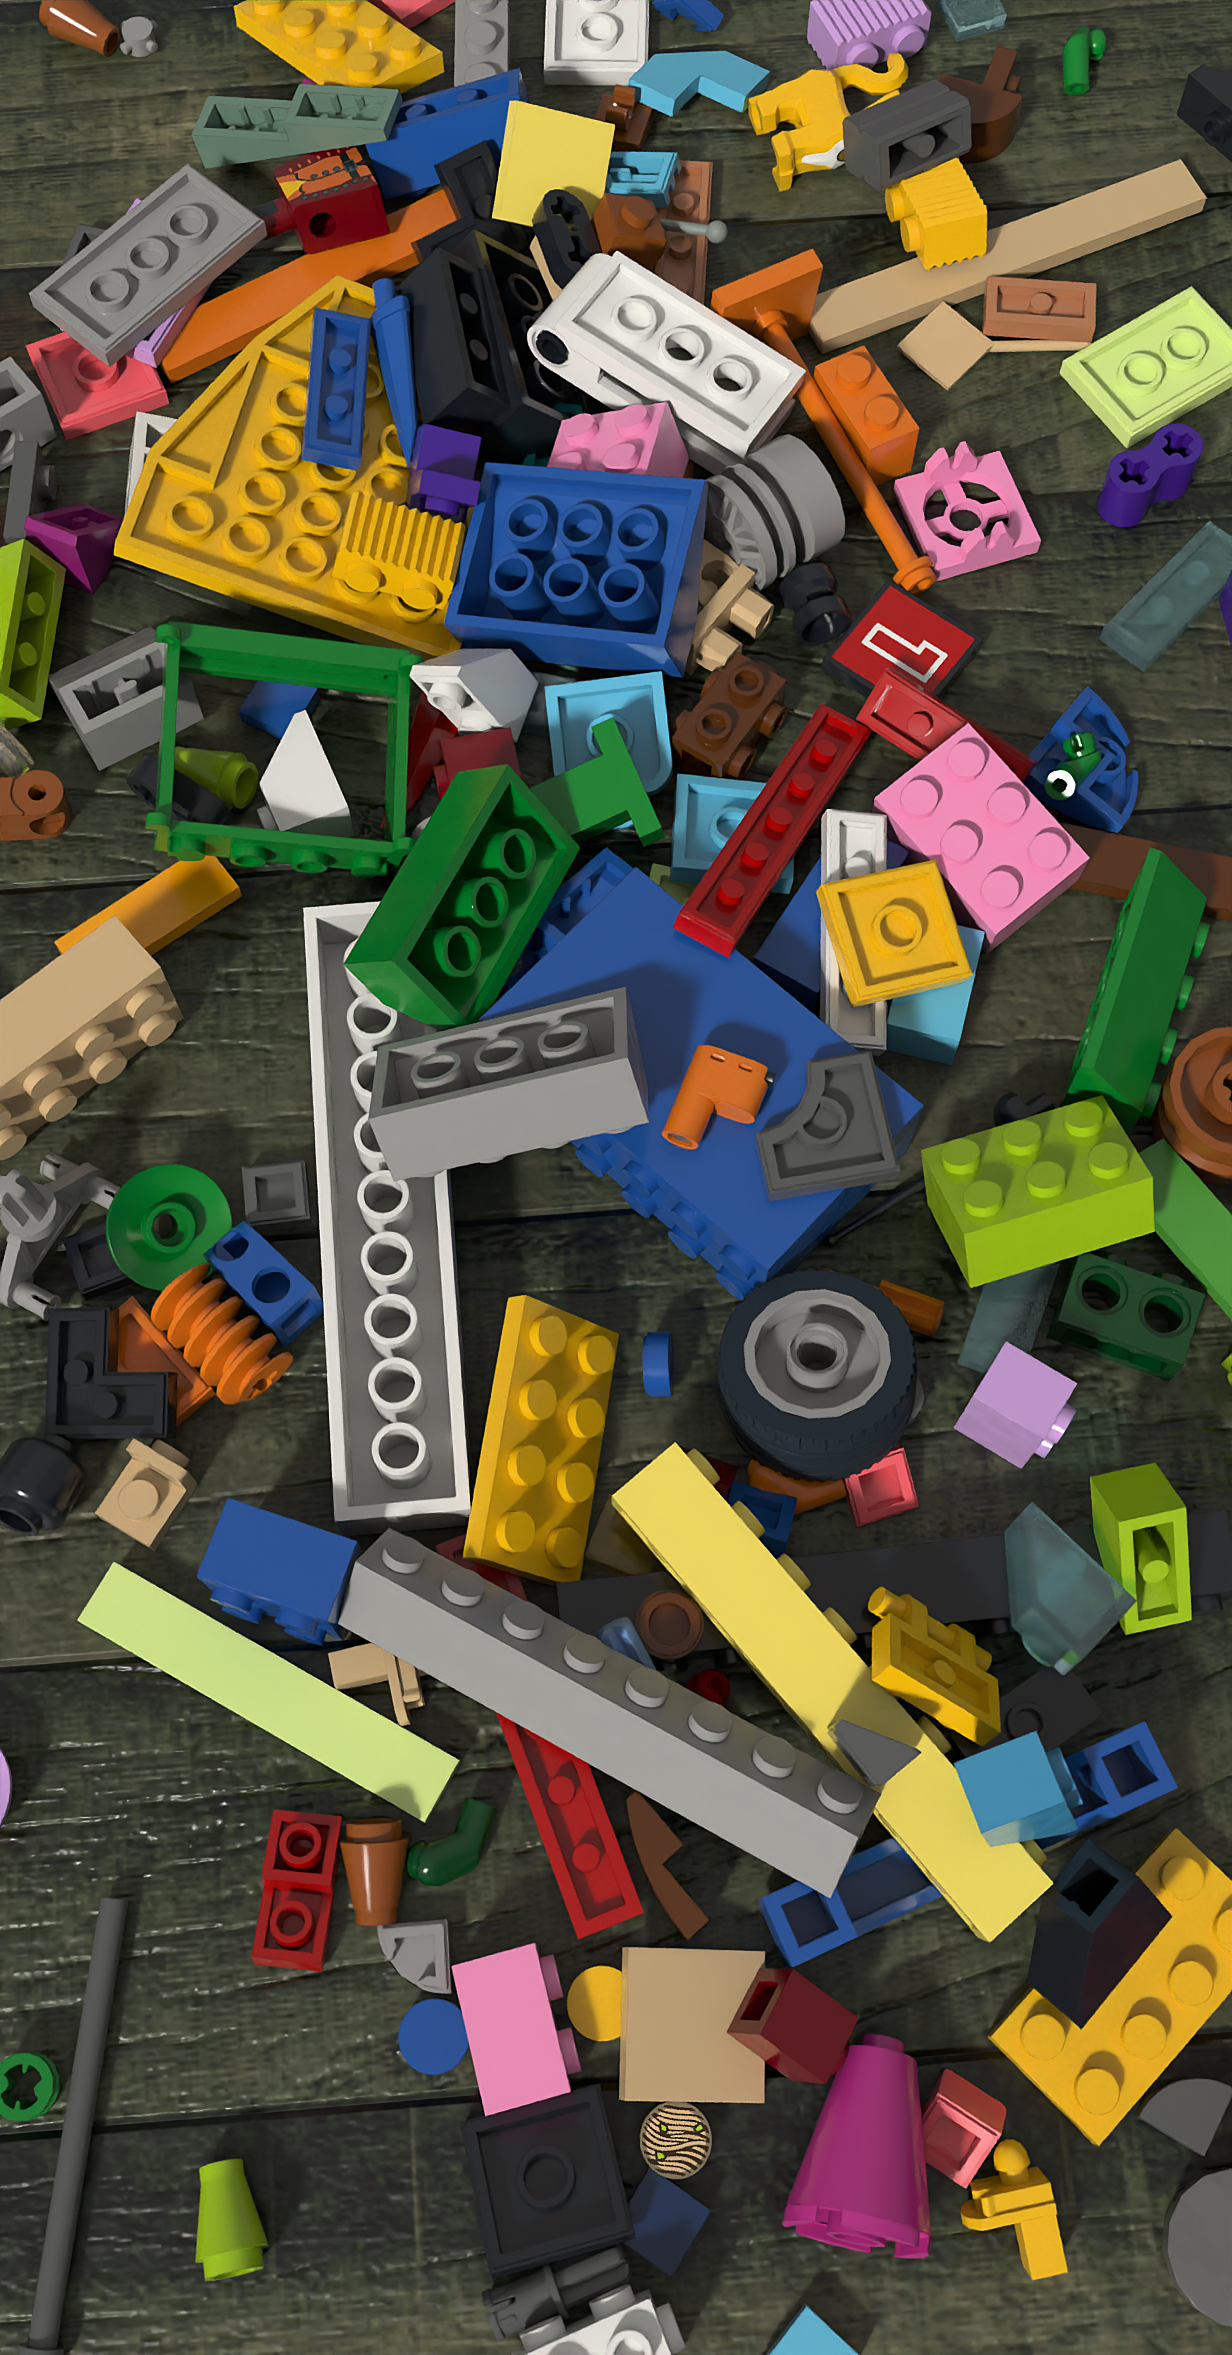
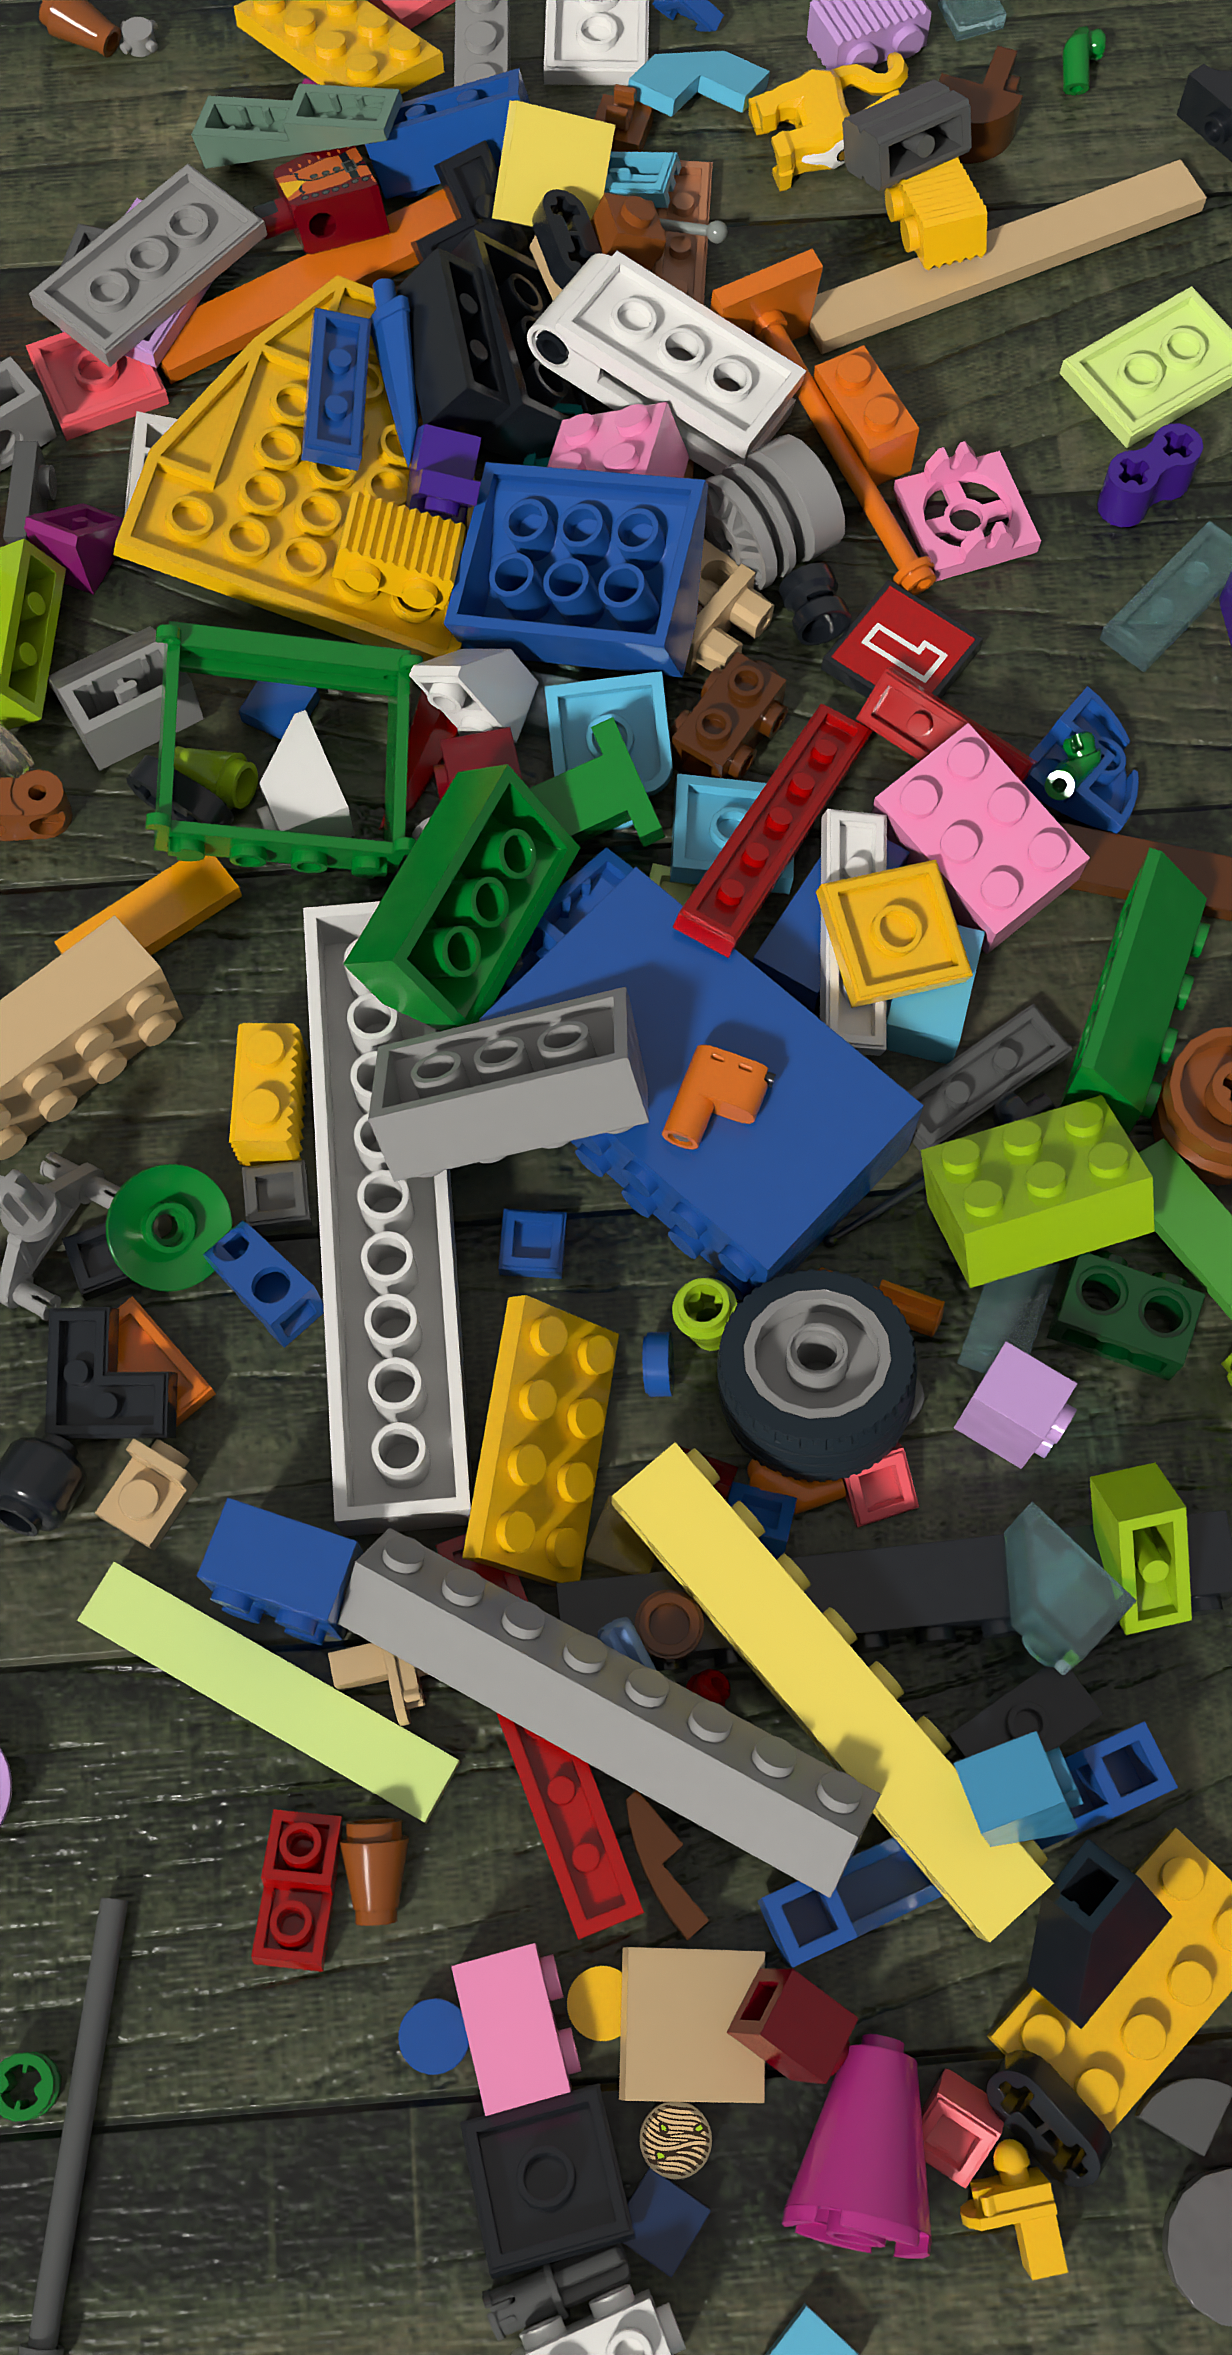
orange piece [151,1264,294,1405] -> none
lime cone [195,2159,269,2281] -> none
light grey tile [377,1919,453,1994] -> none
dark green arm [405,1798,498,1887] -> none
dark grey tile [755,1050,900,1202] -> none
dark grey slope [827,1719,921,1787] -> none
yellow plate [868,1587,1001,1746] -> none
tan piece [896,301,1091,391] -> none
nougat plate [982,276,1096,343] -> none
none -> yellow brick [229,1023,309,1167]
none -> blue tile [498,1209,567,1279]
none -> lime cone [672,1278,737,1351]
none -> dark grey tile [907,1004,1073,1152]
none -> black beam [986,2050,1113,2188]

